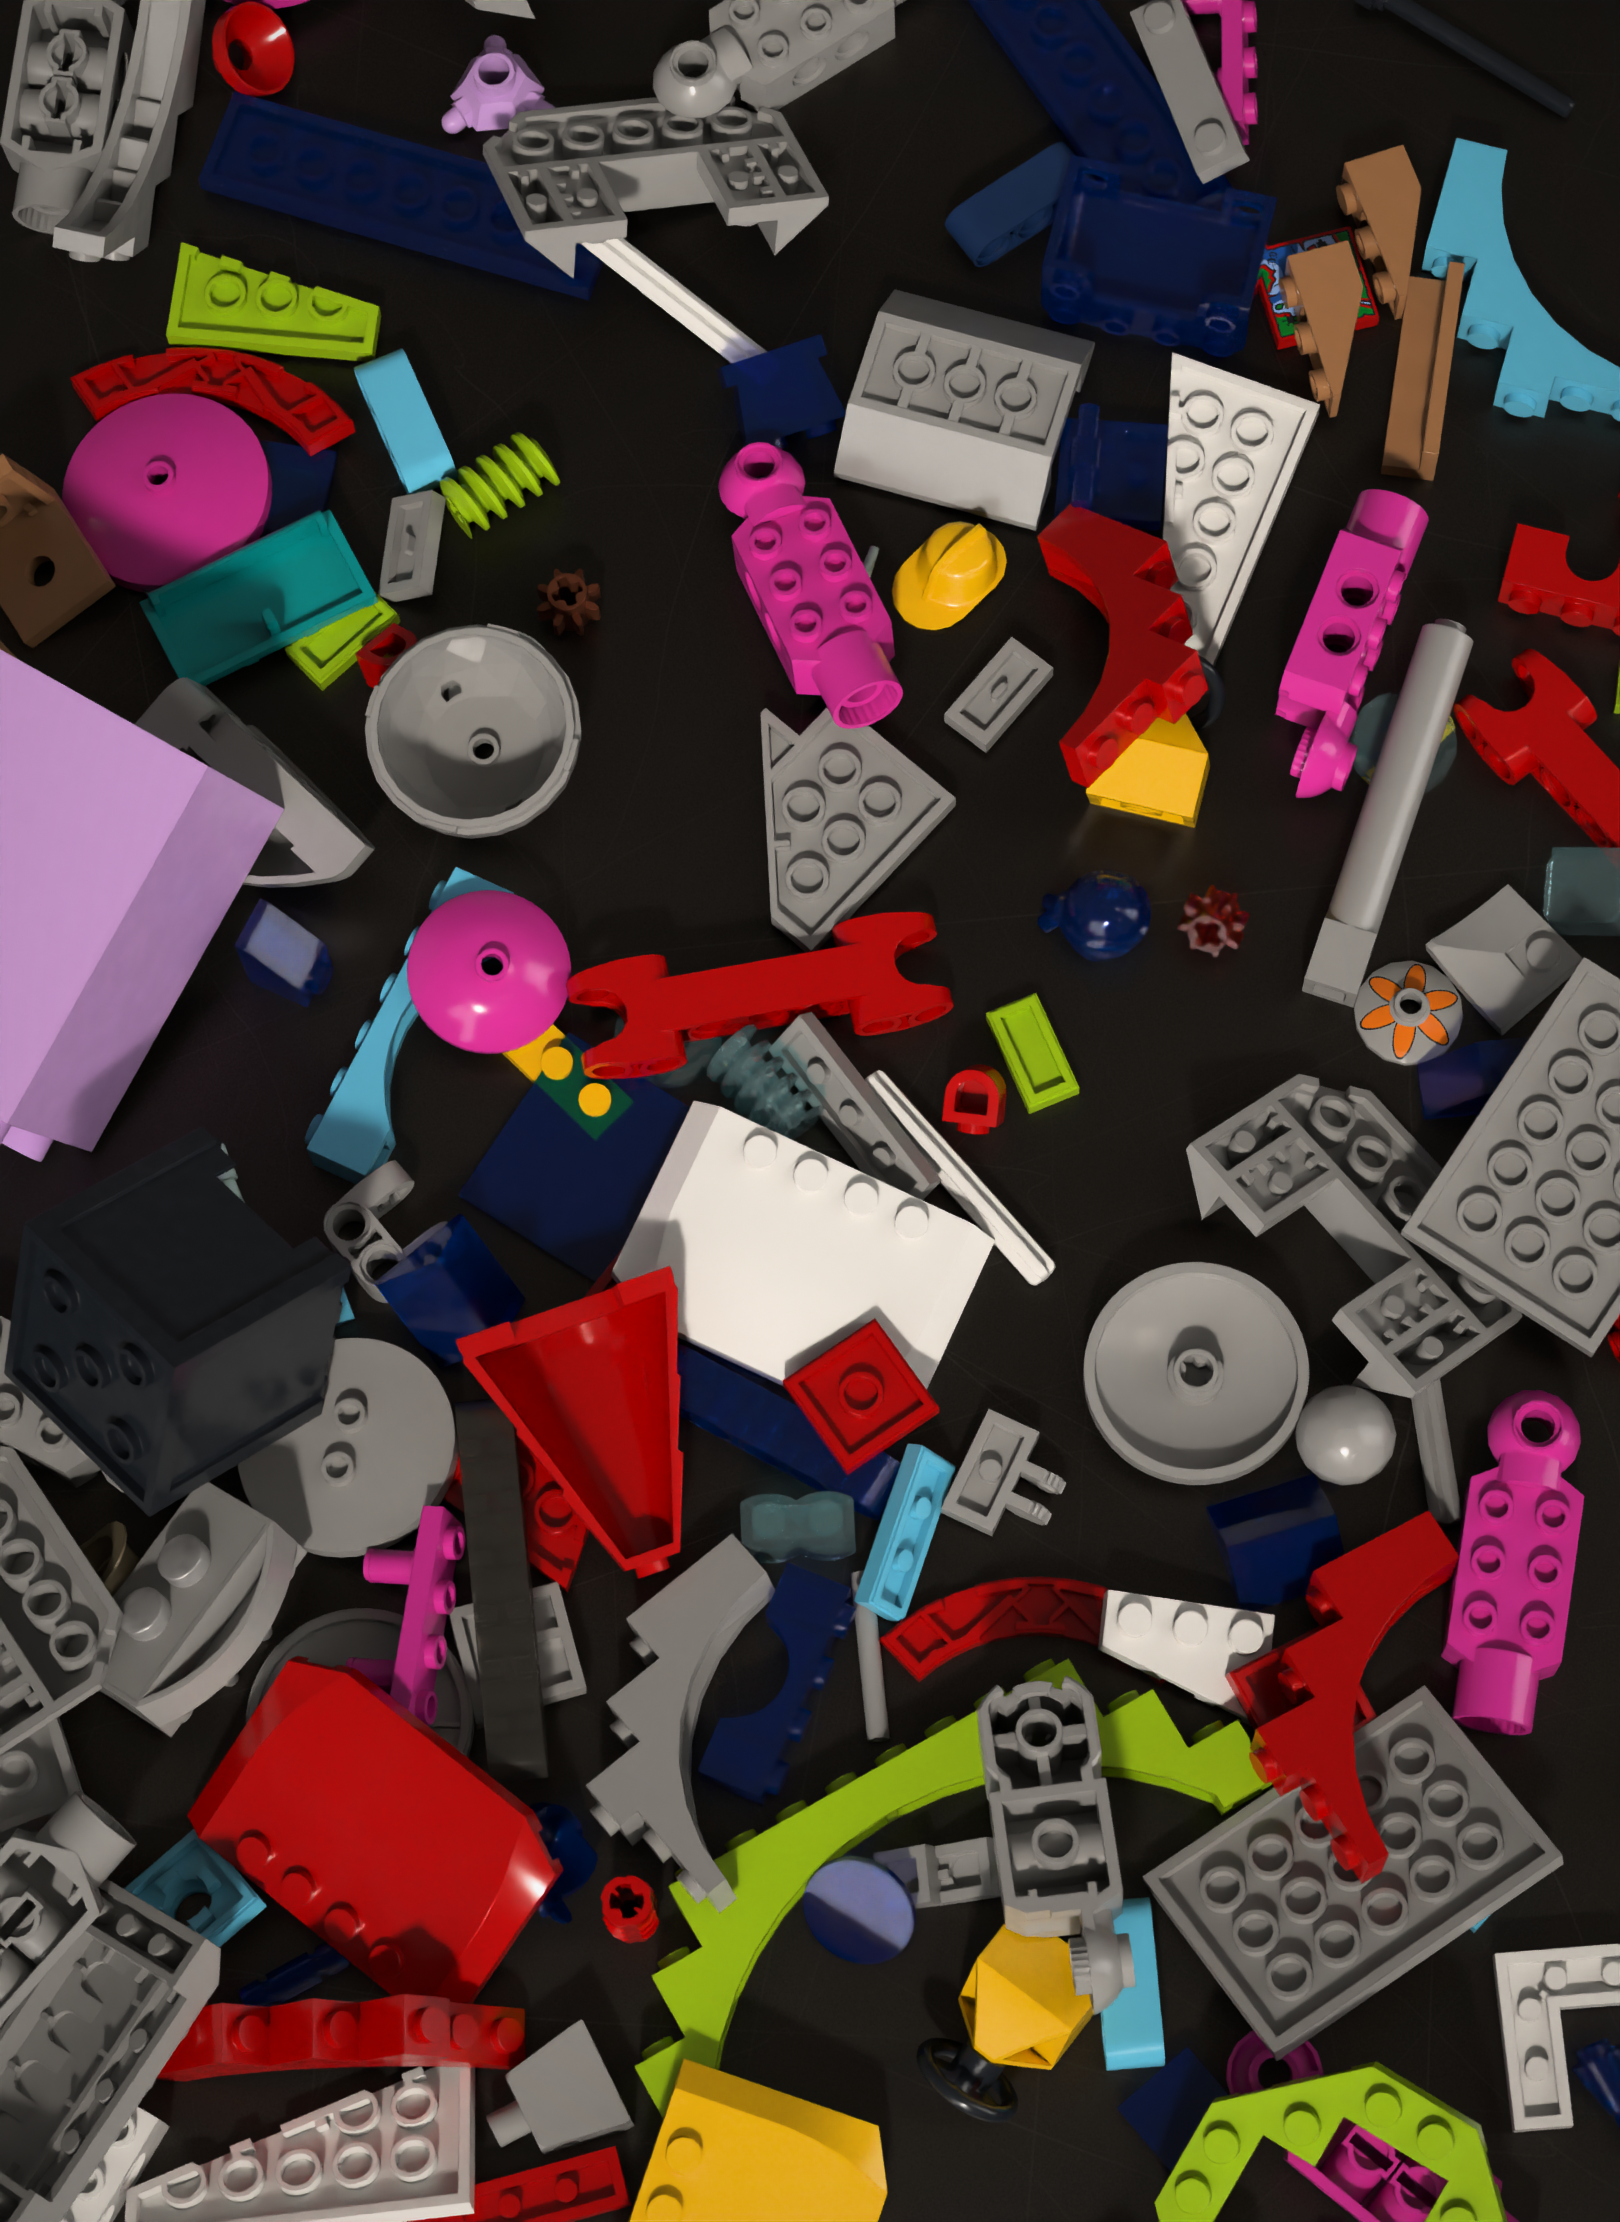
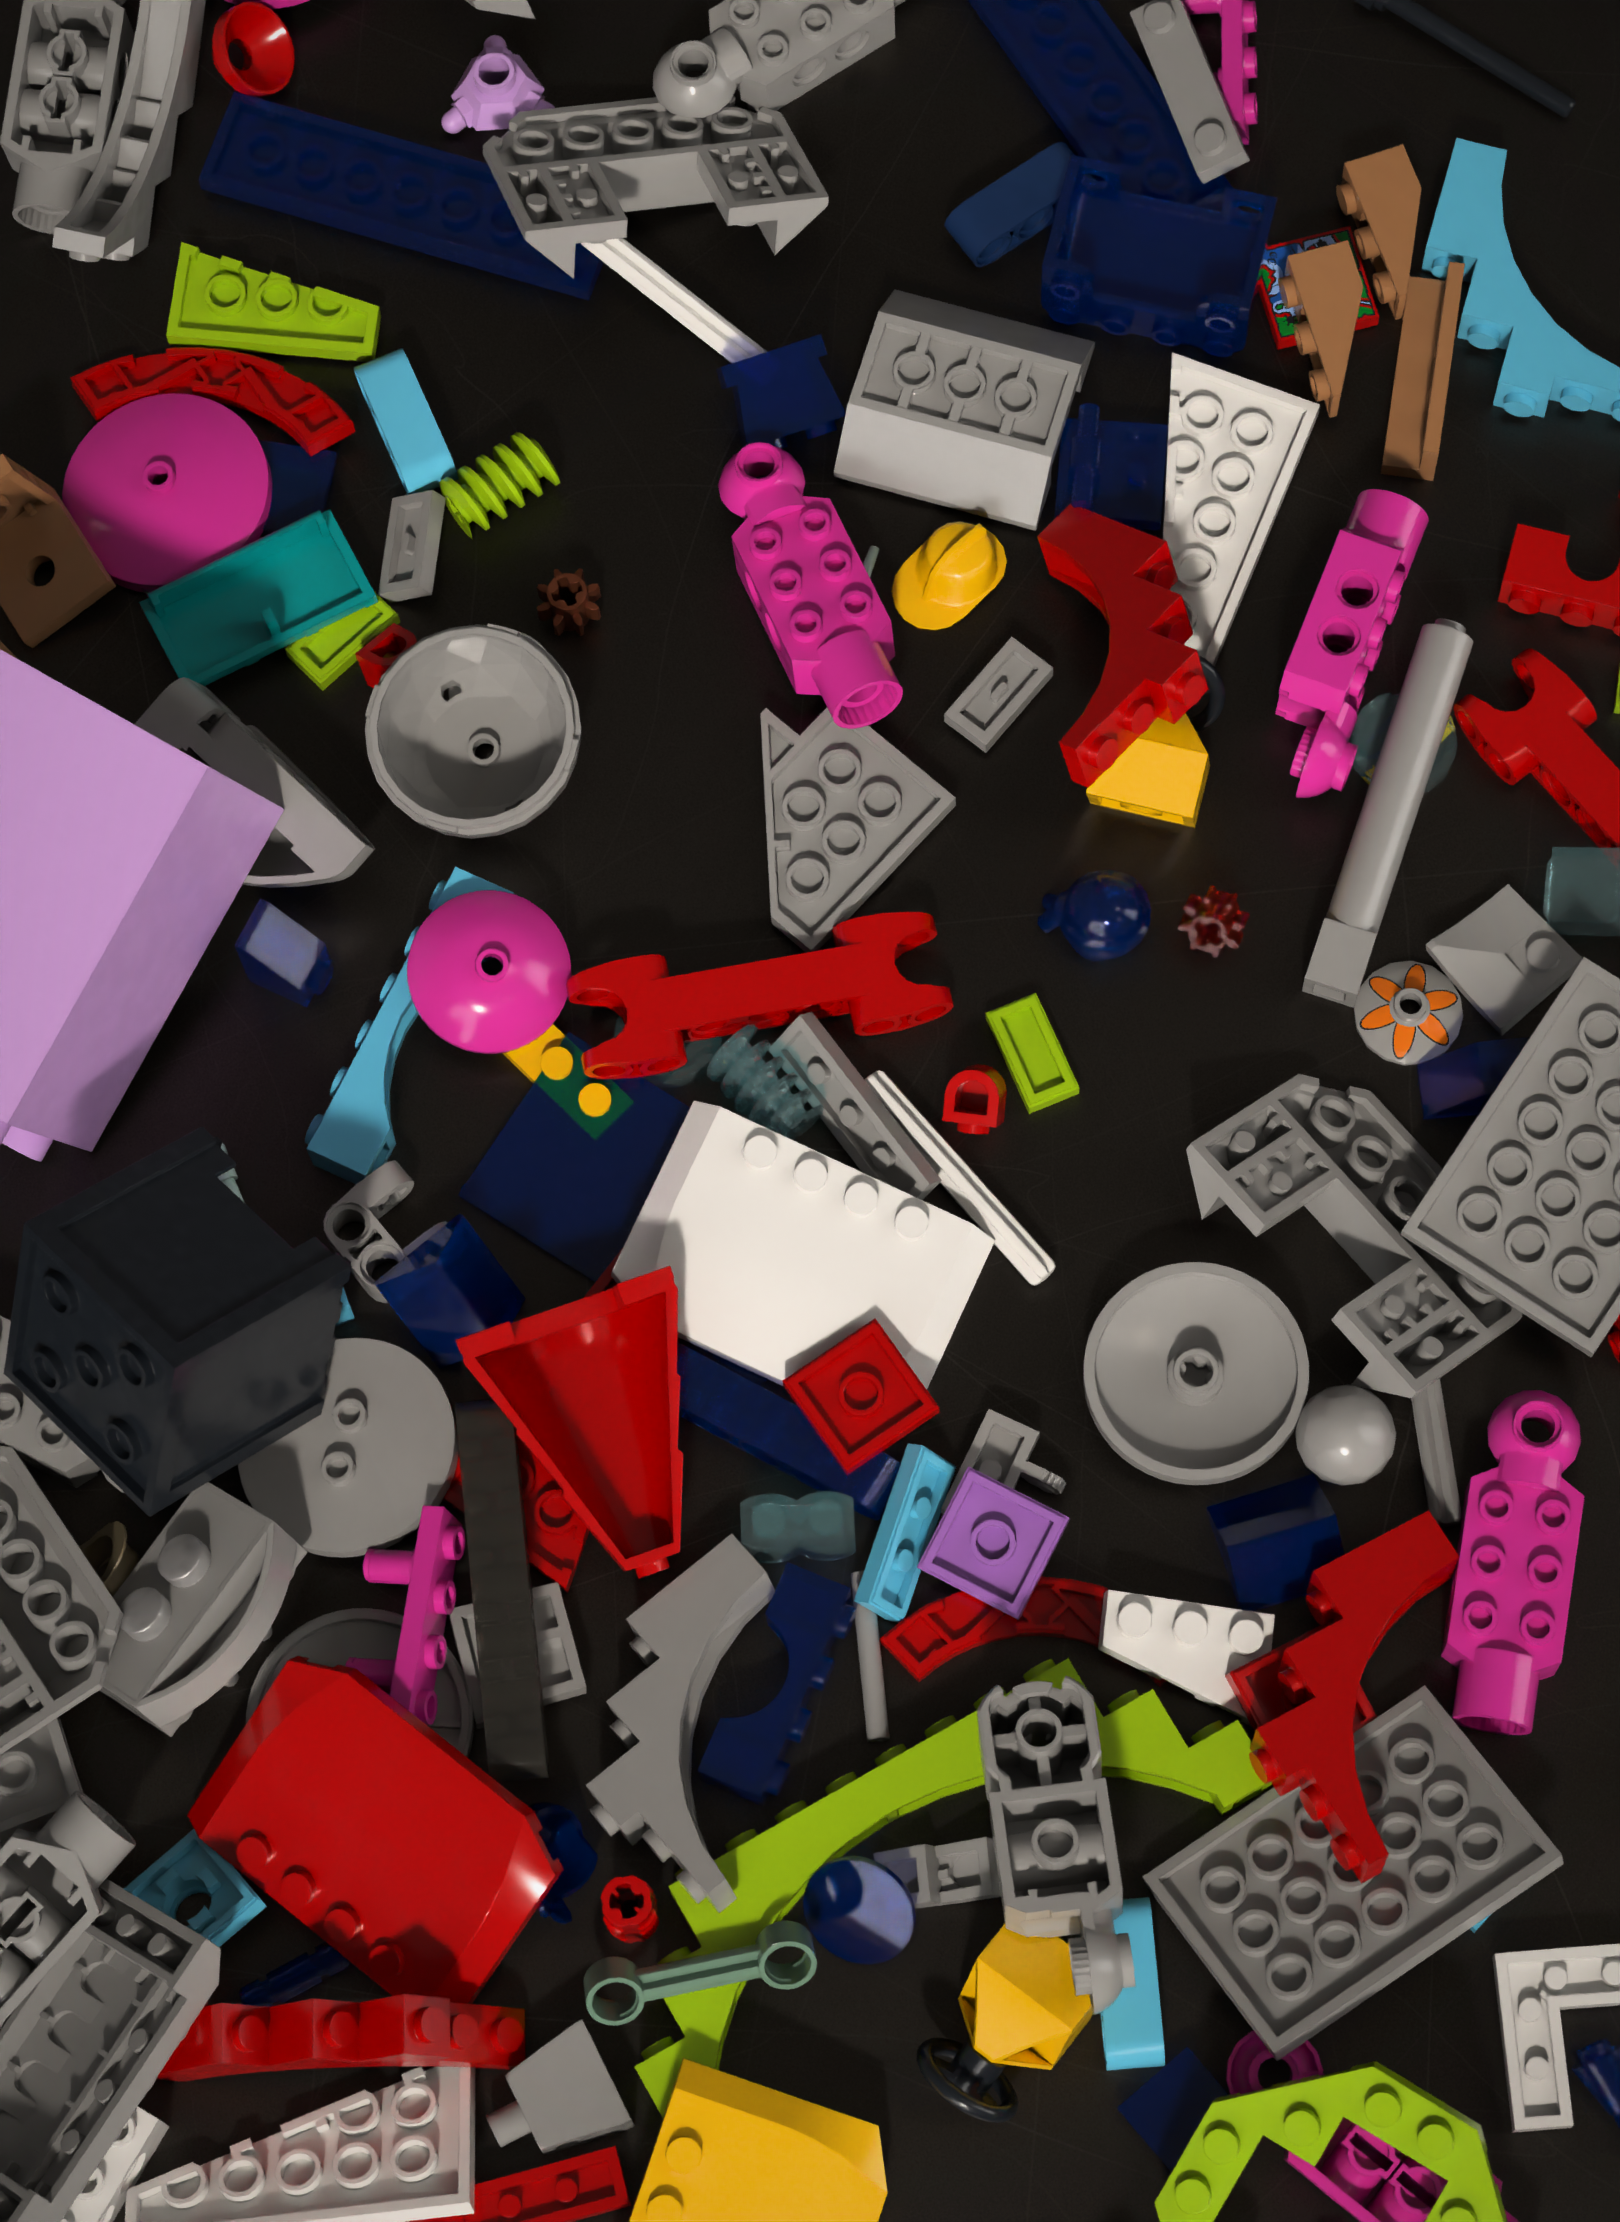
none -> sand green piece [584,1921,817,2026]
none -> medium lavender tile [917,1466,1070,1620]

